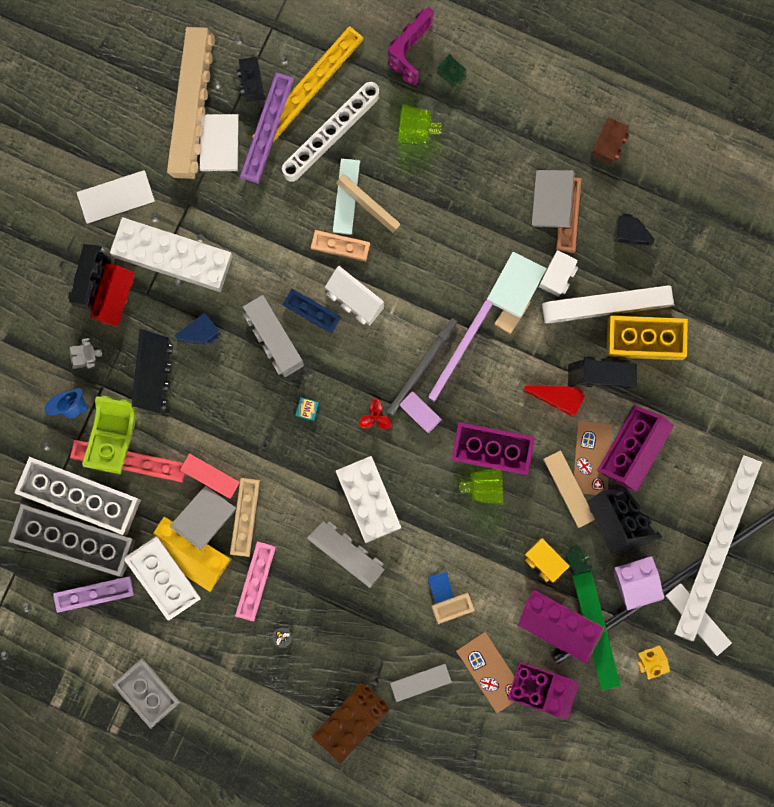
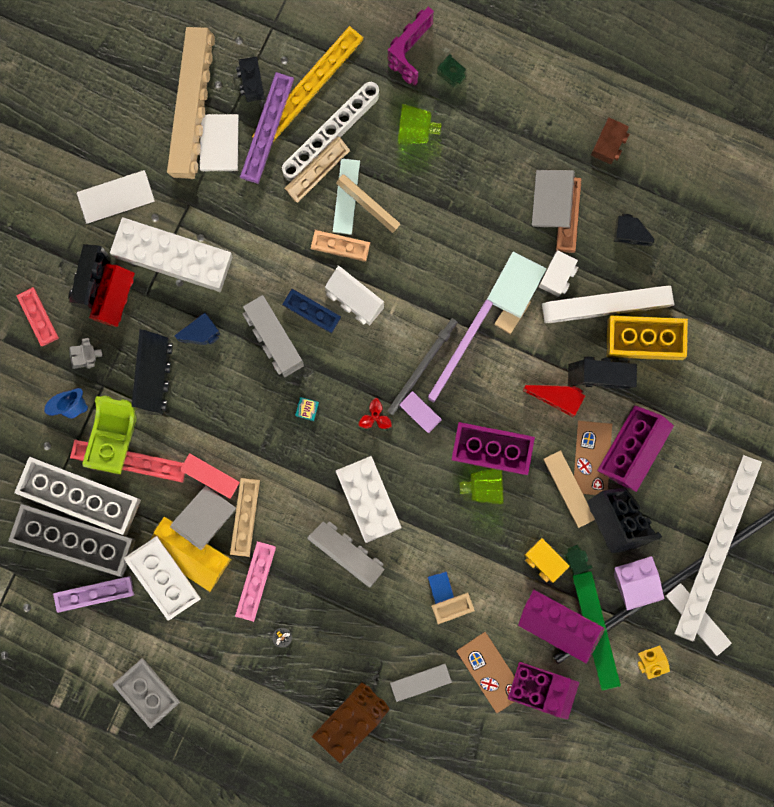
none -> coral tile [16,287,59,347]
none -> tan tile [284,136,350,203]

